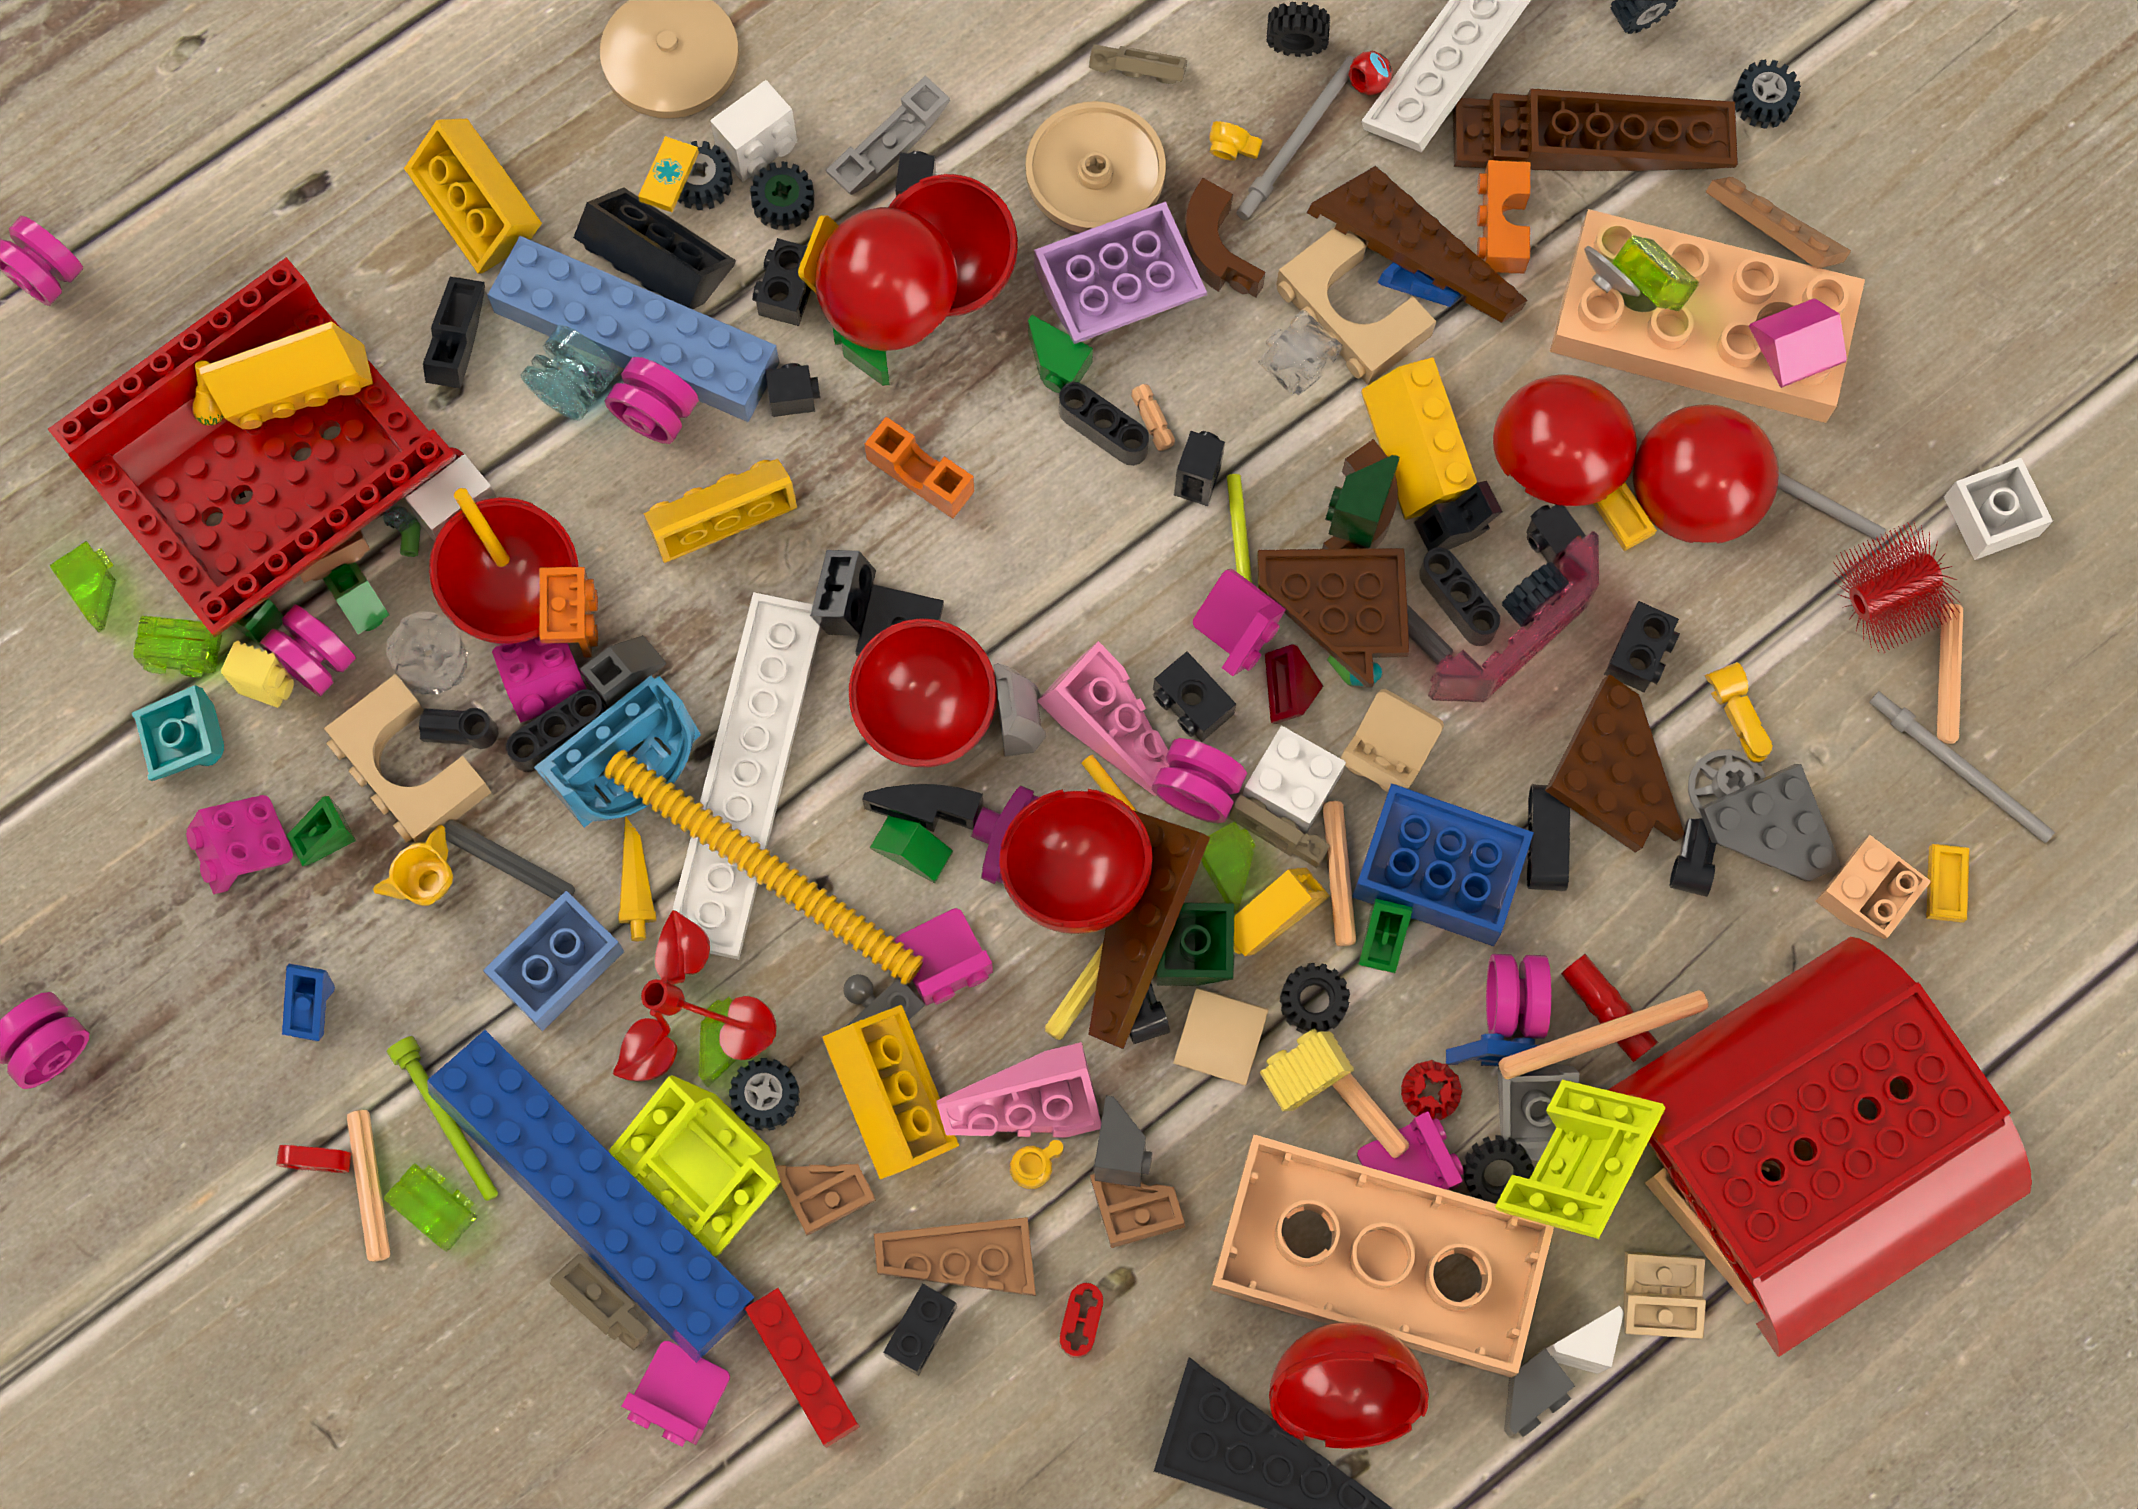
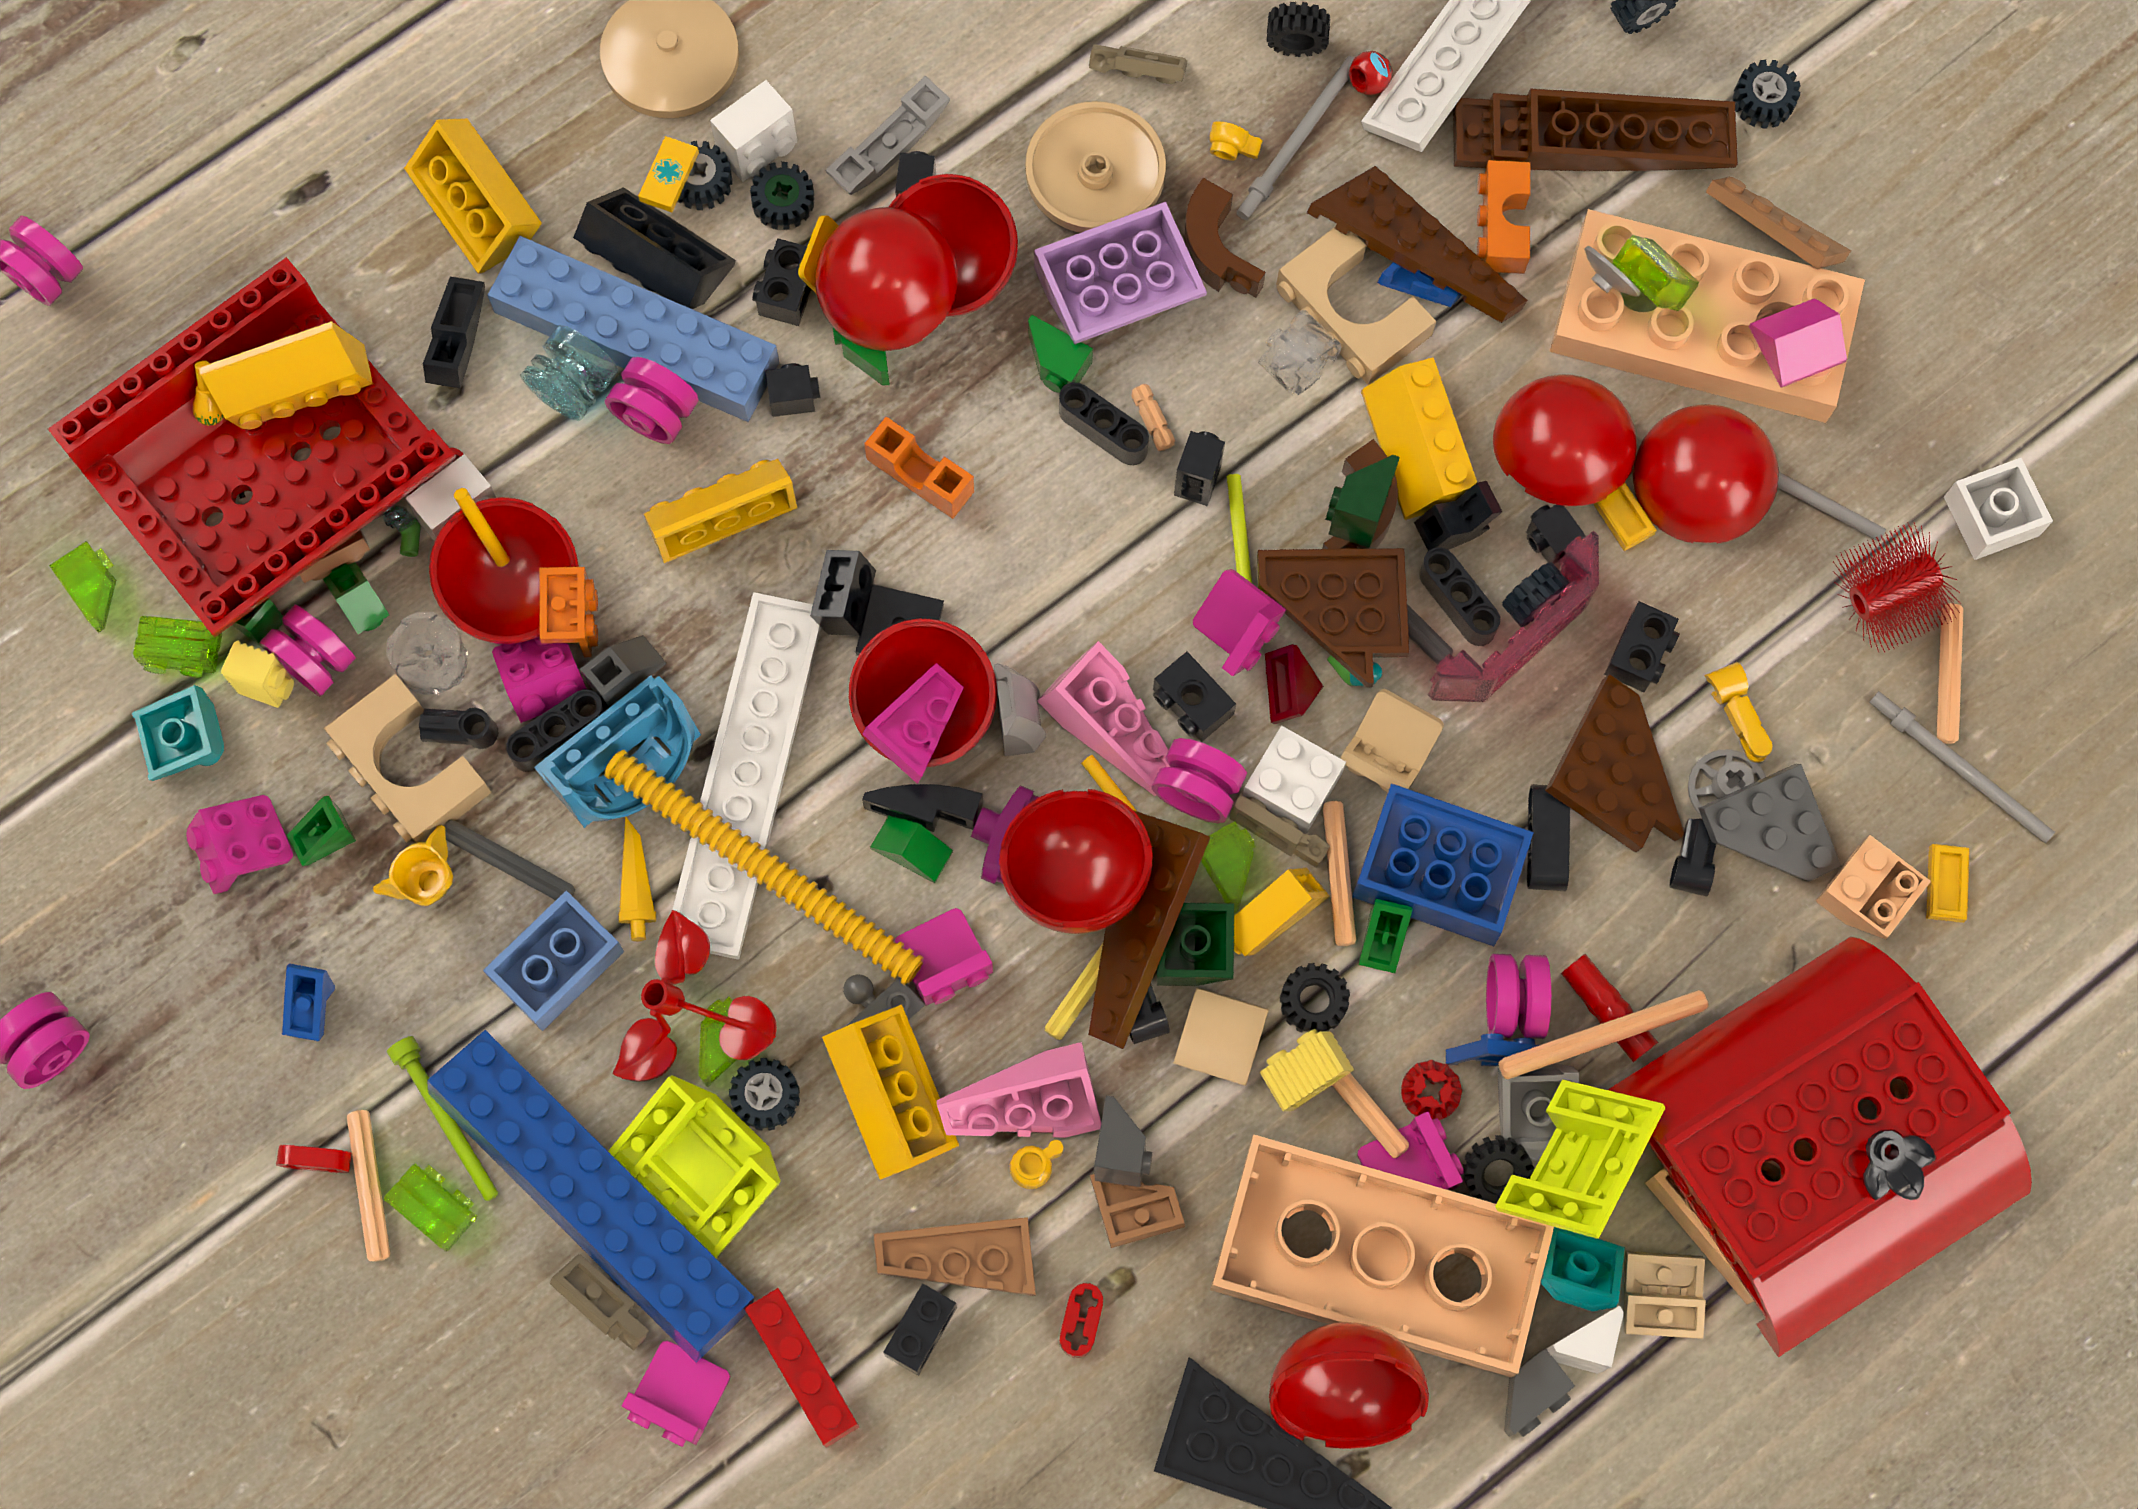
medium nougat wing [776,1164,876,1236] -> none
none -> dark pink wing [863,663,964,784]
none -> teal slope [1541,1227,1625,1312]
none -> black plate [1863,1130,1936,1200]

